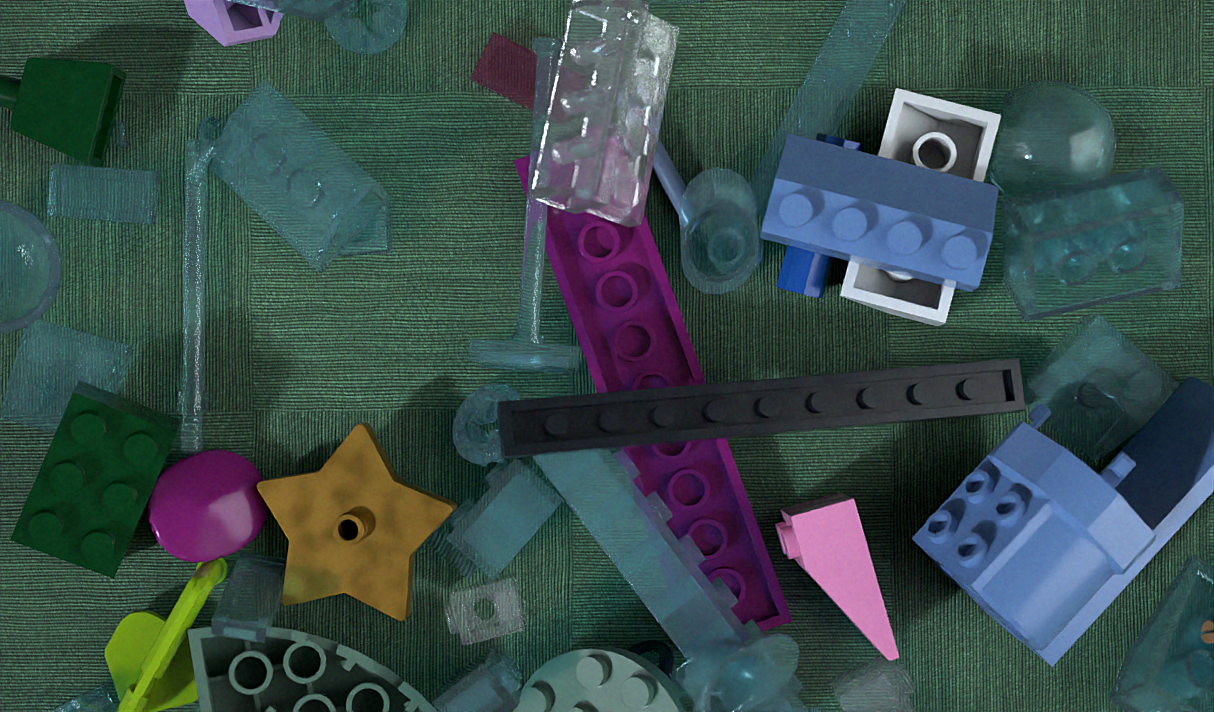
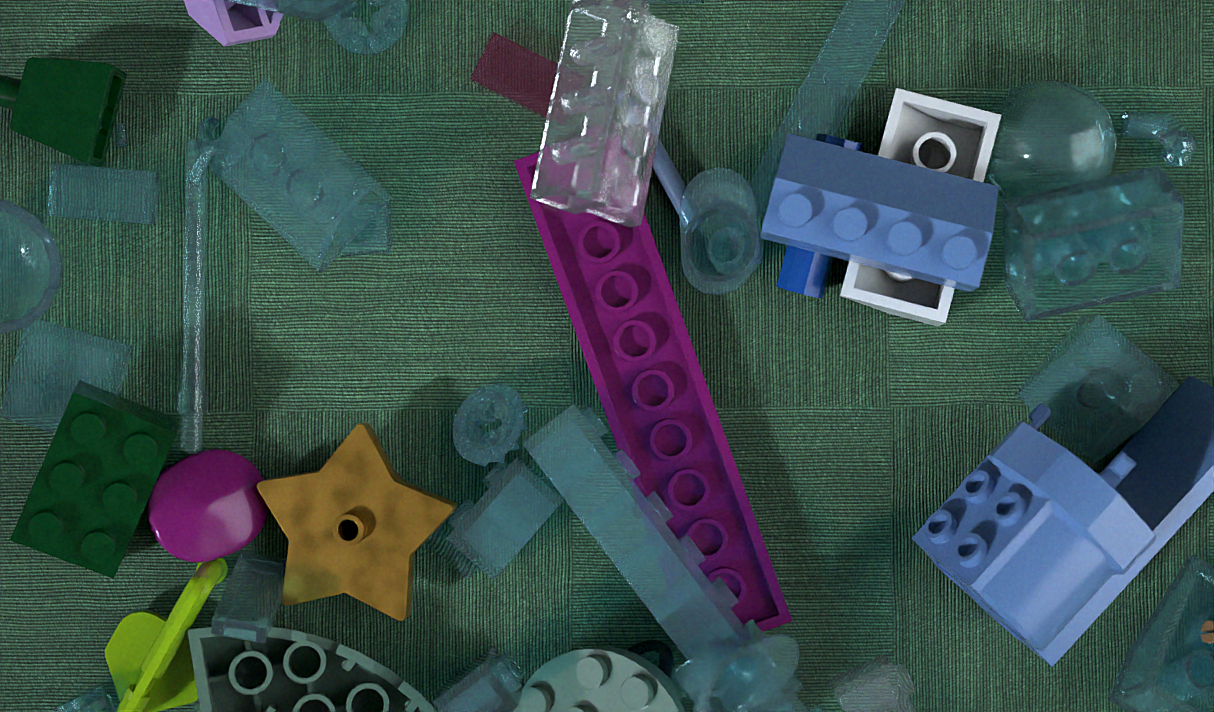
clear brick [444,573,527,646] -> none
clear light blue tile [468,37,581,375] -> none
black plate [496,358,1026,459] -> none
bright pink slope [775,492,899,661] -> none
none -> clear light blue arm [1121,111,1196,167]

